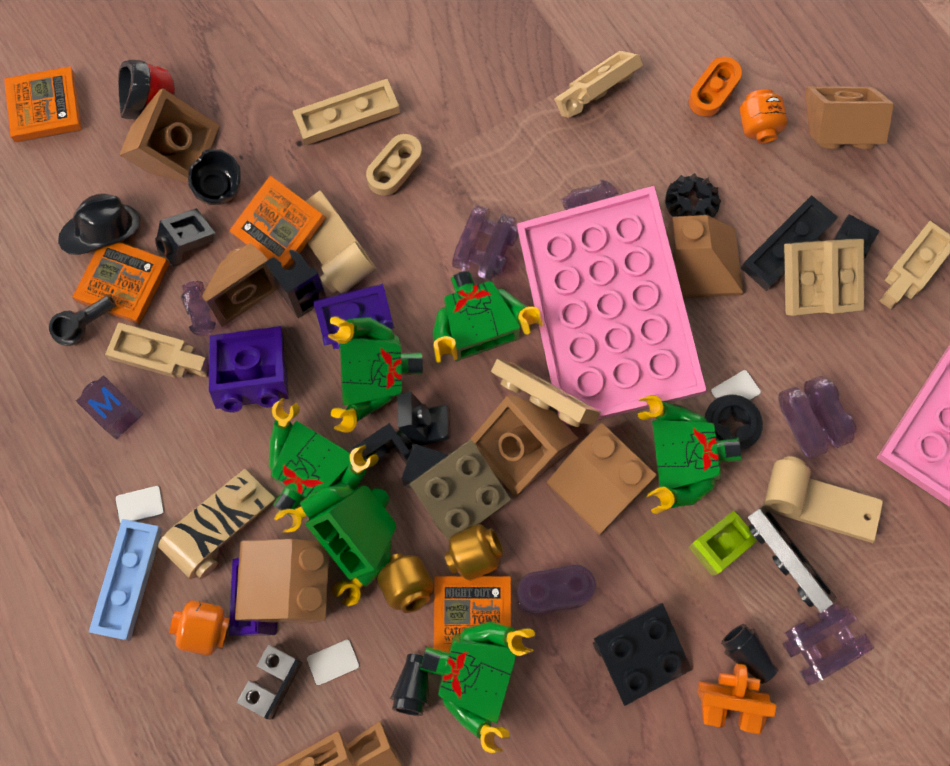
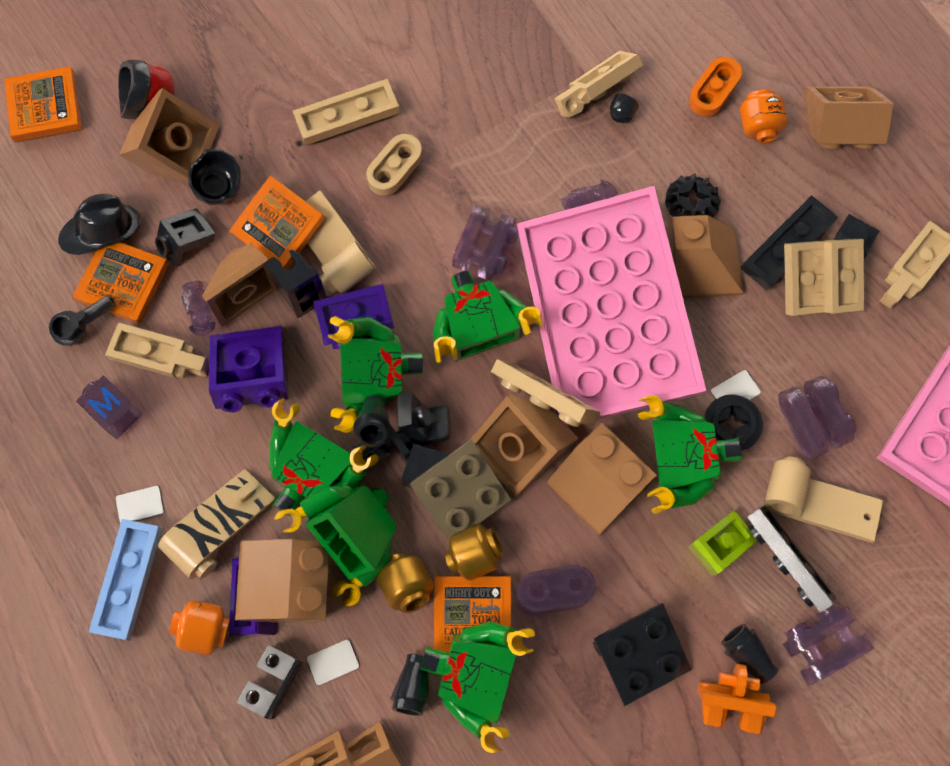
none -> black cone [353,395,391,447]
none -> black hinge [610,93,639,123]

